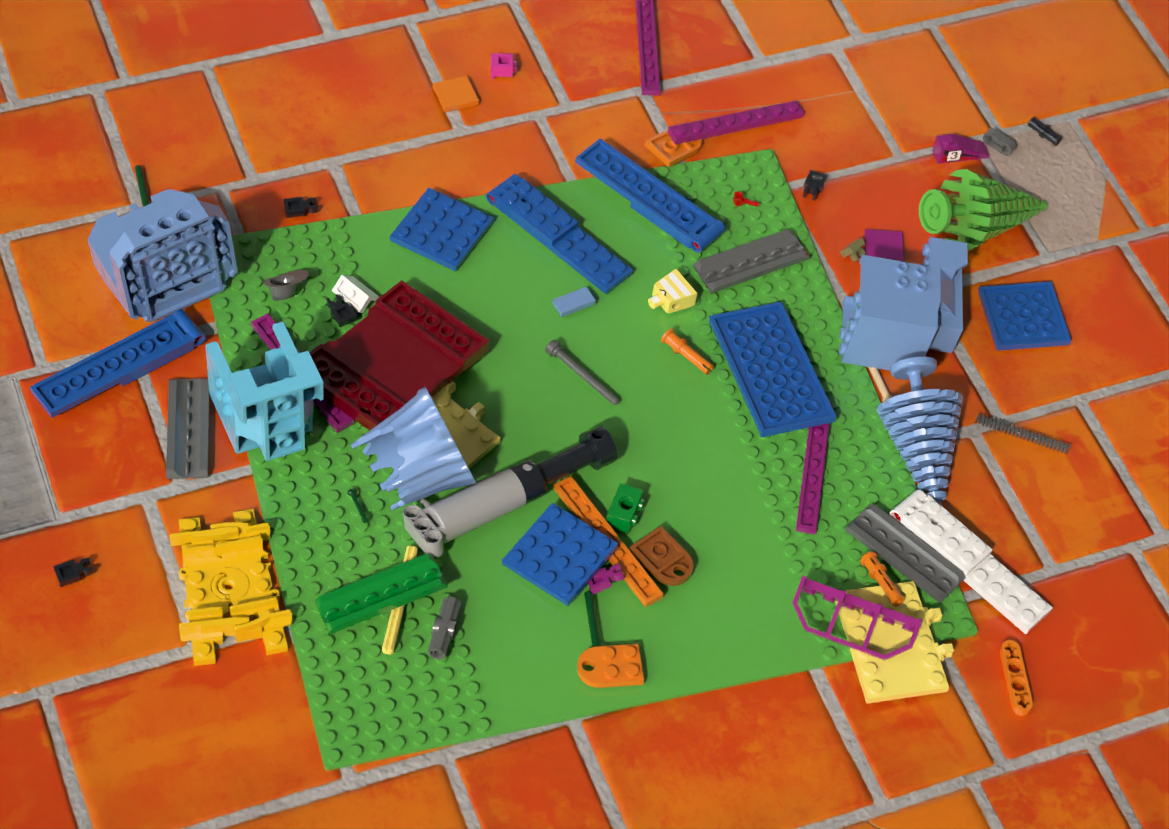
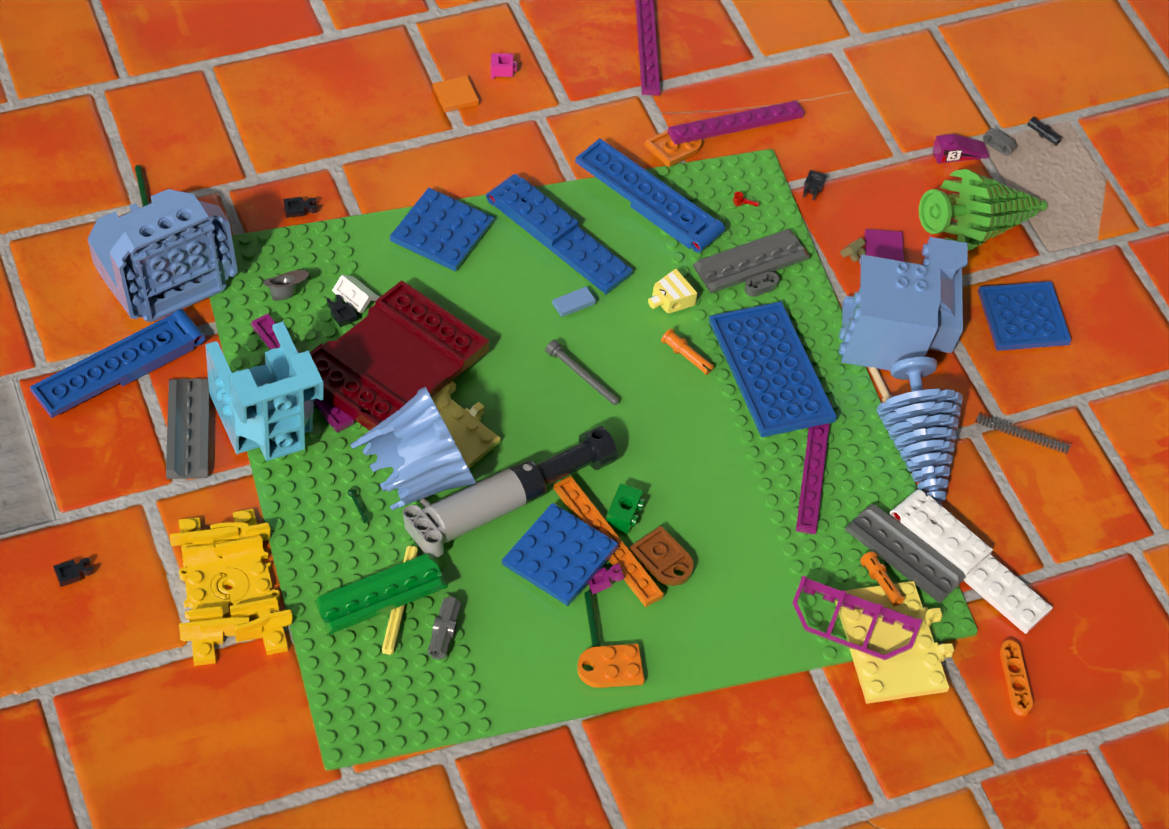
none -> dark grey beam [744,272,779,297]

